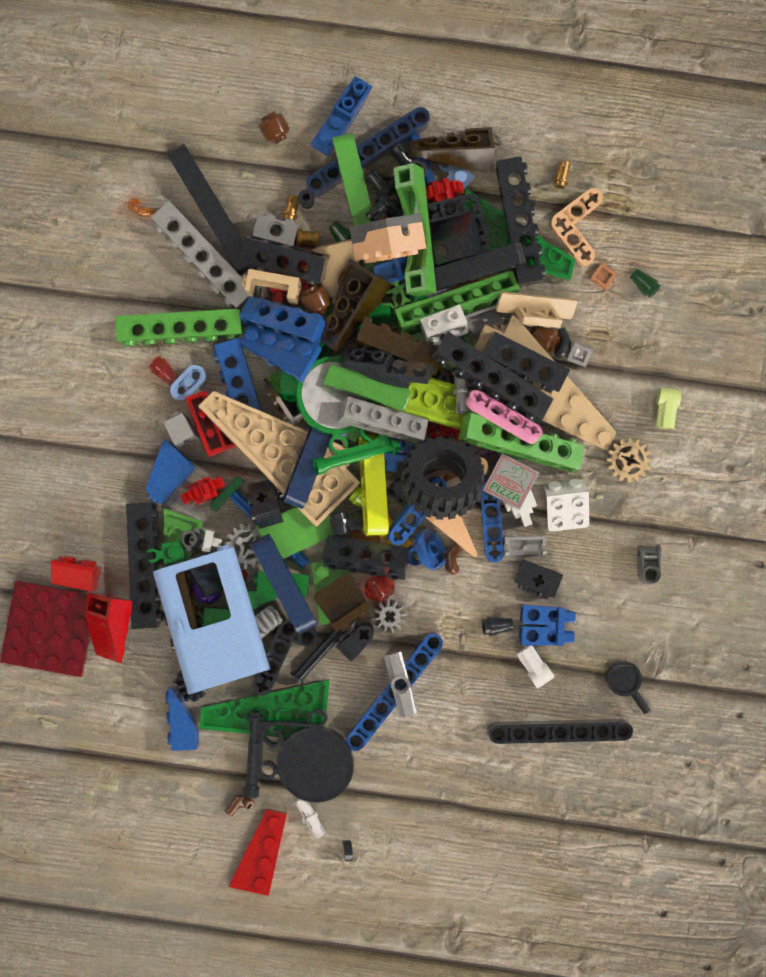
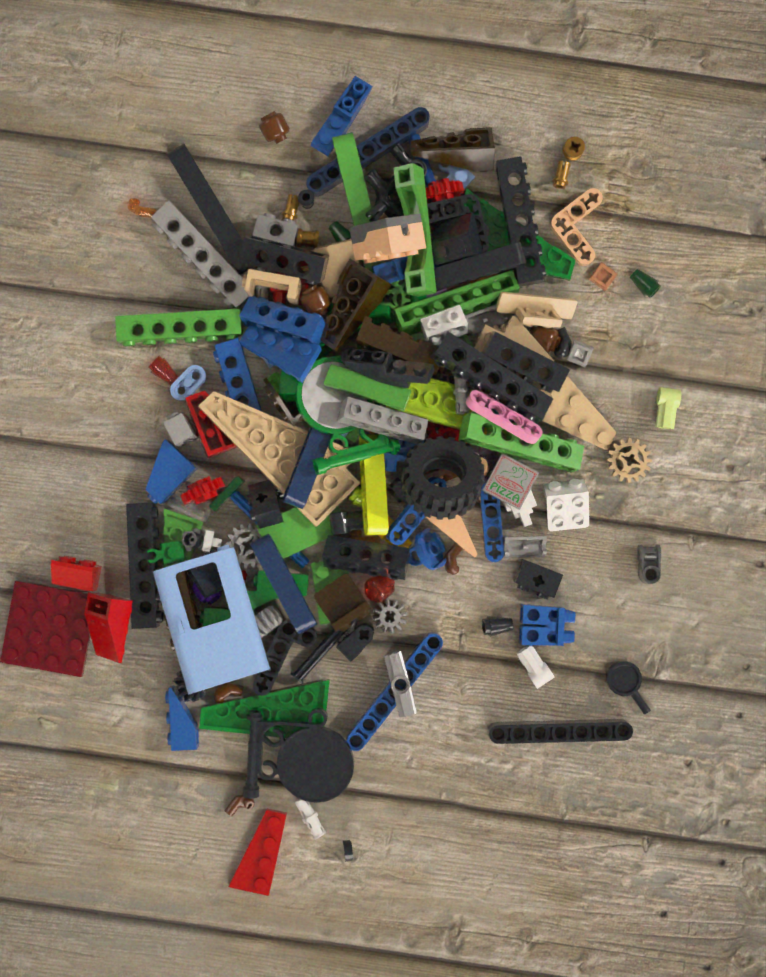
none -> reddish brown arm [213,683,244,703]
none -> pearl gold wheel [562,136,585,161]

